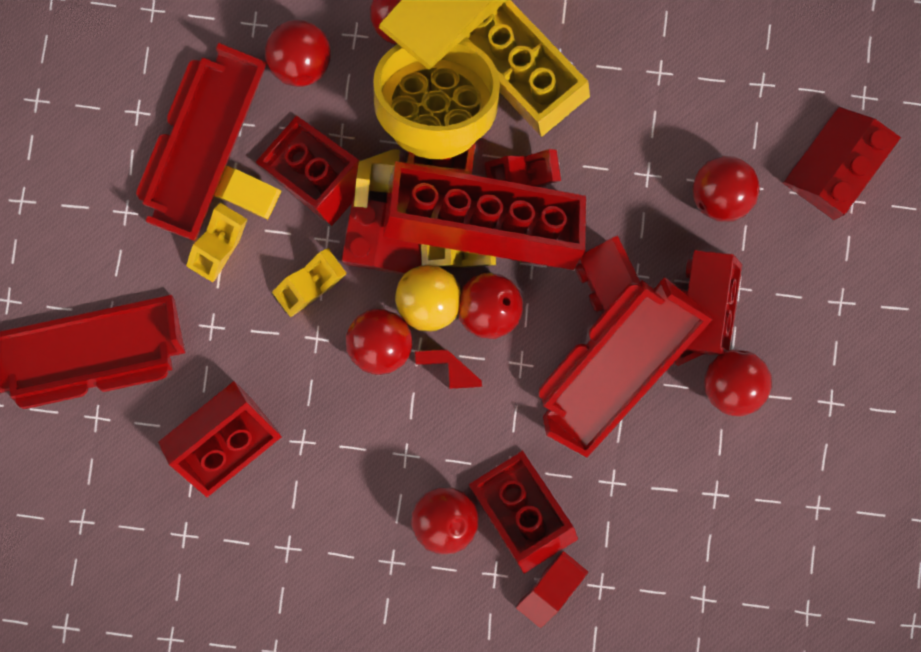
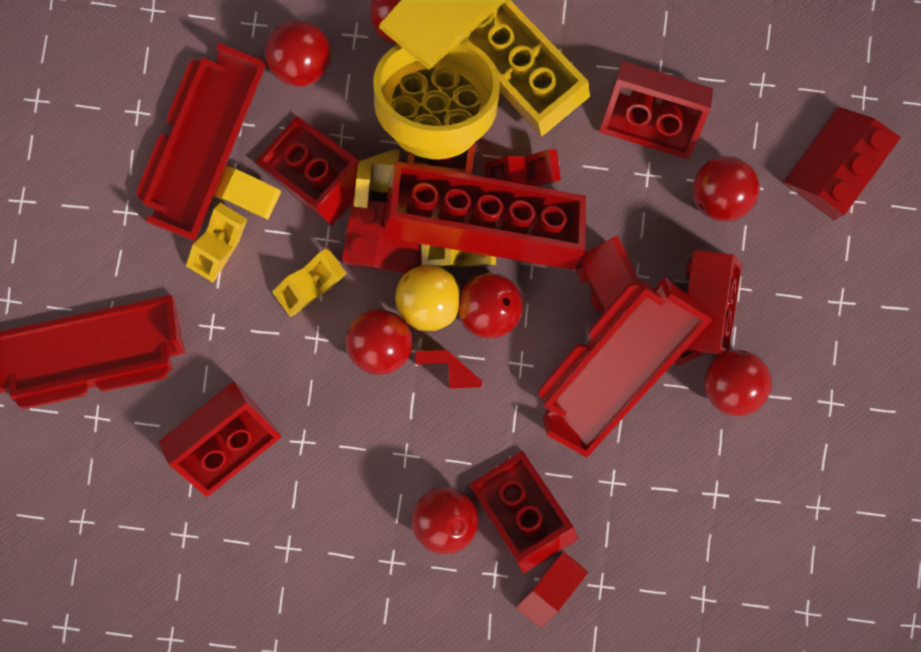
none -> red slope [599,61,713,160]

